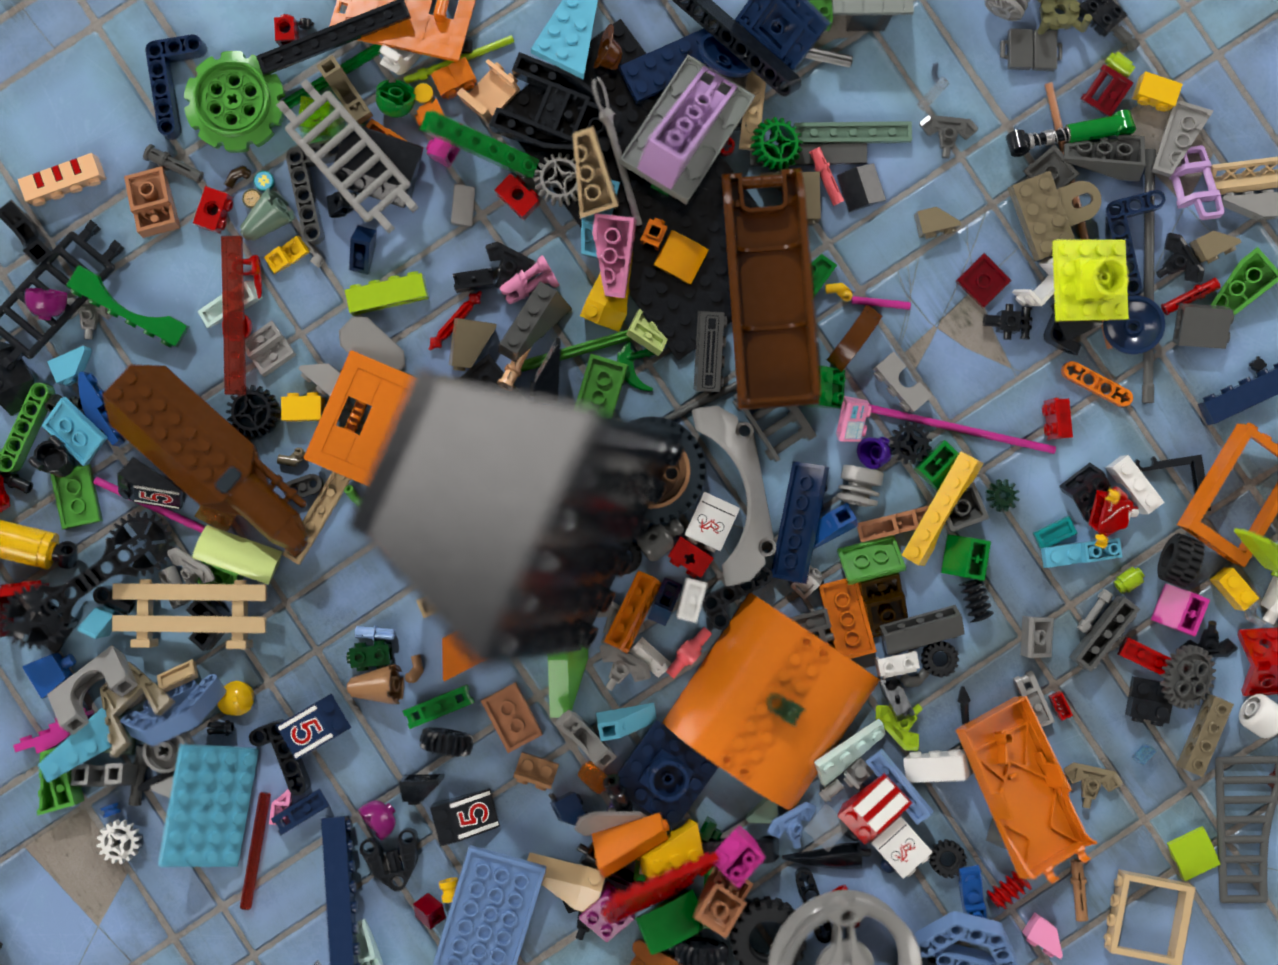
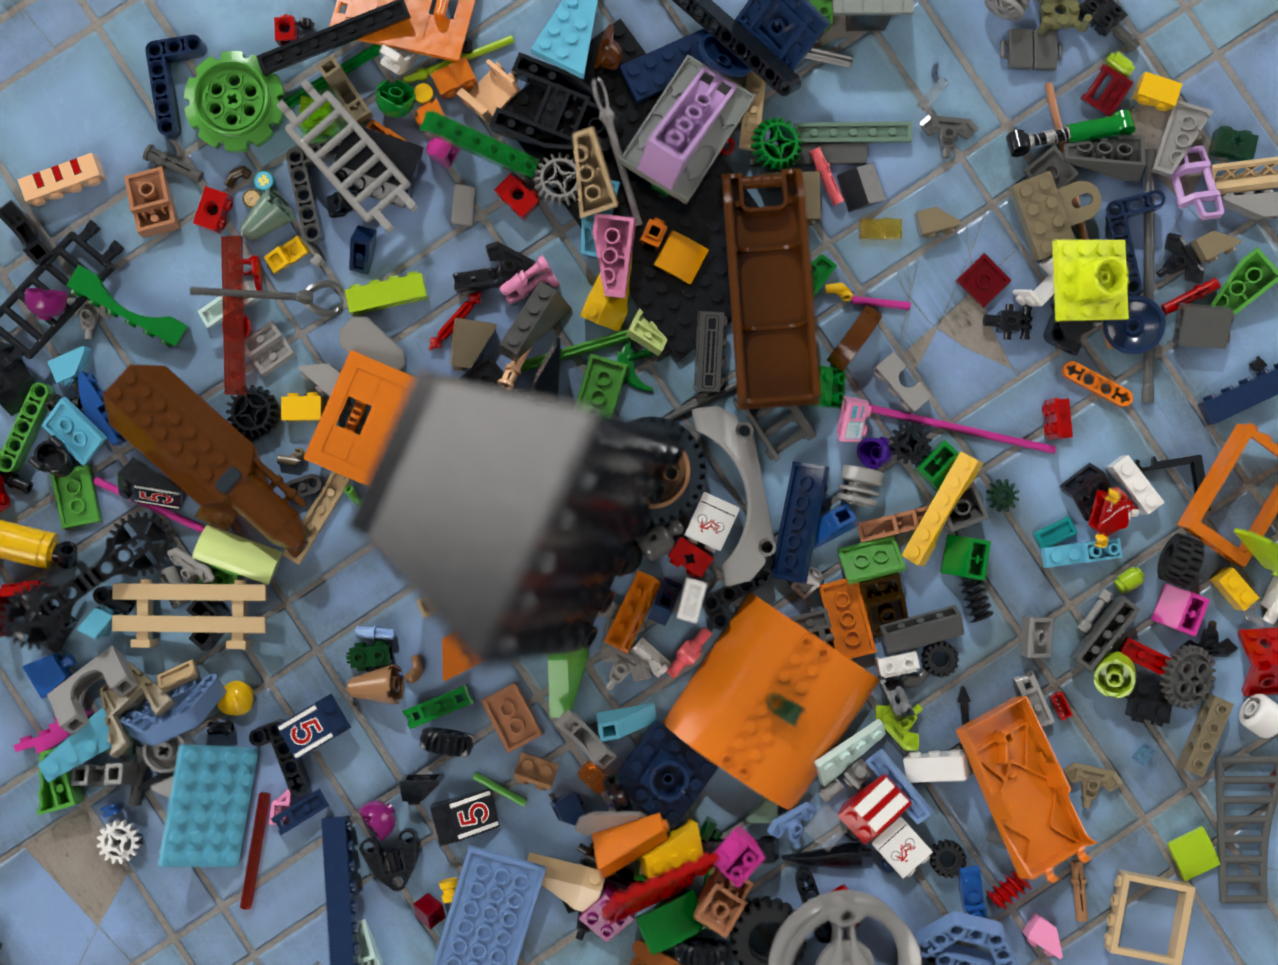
none -> dark grey piece [190,280,343,317]
none -> bright green bar [472,772,527,807]
none -> clear yellow slope [859,218,902,240]
none -> lime brick [1094,651,1136,698]
none -> clear green brick [1208,126,1259,161]

